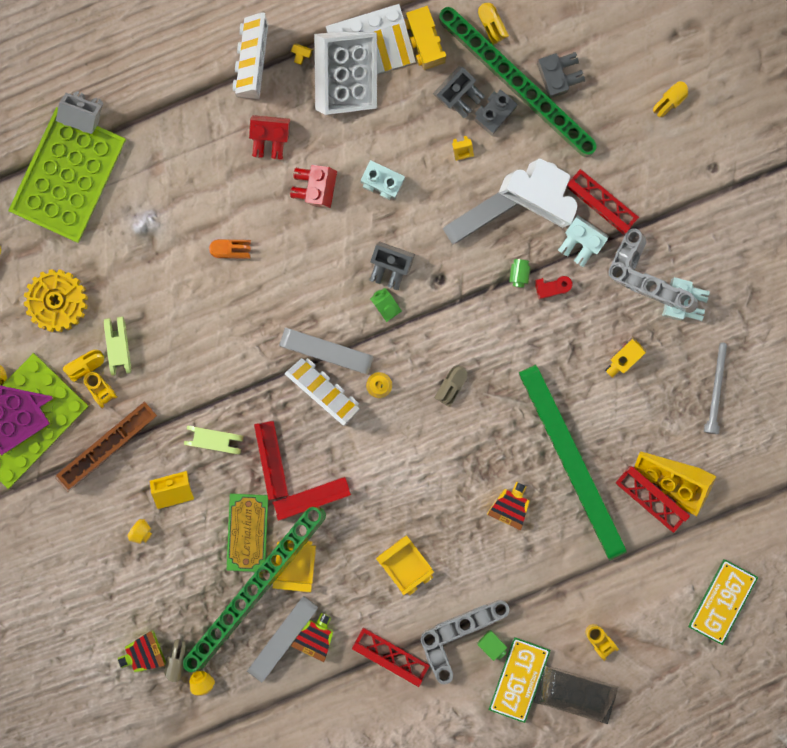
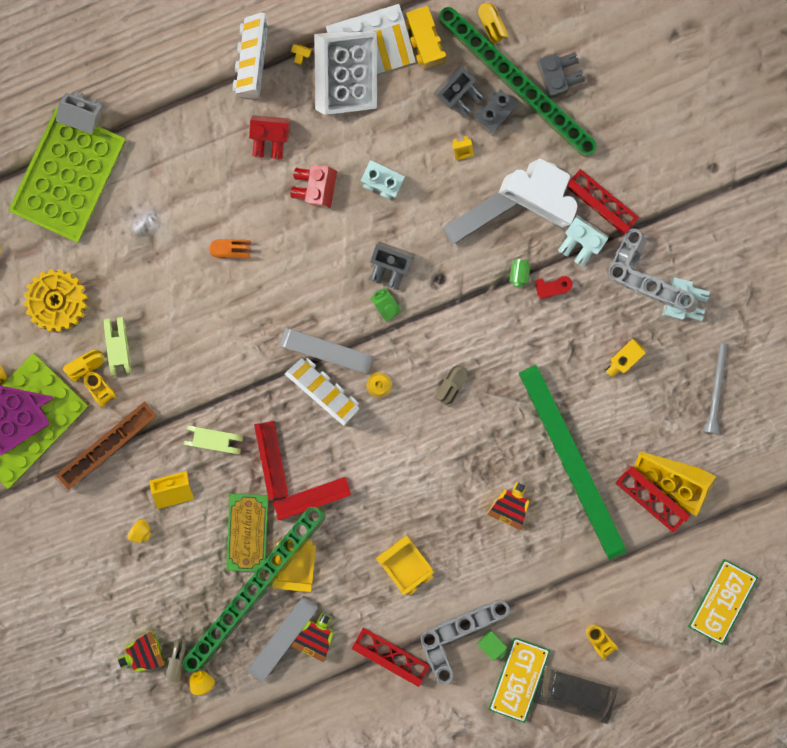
yellow arm [653,81,688,117] -> none

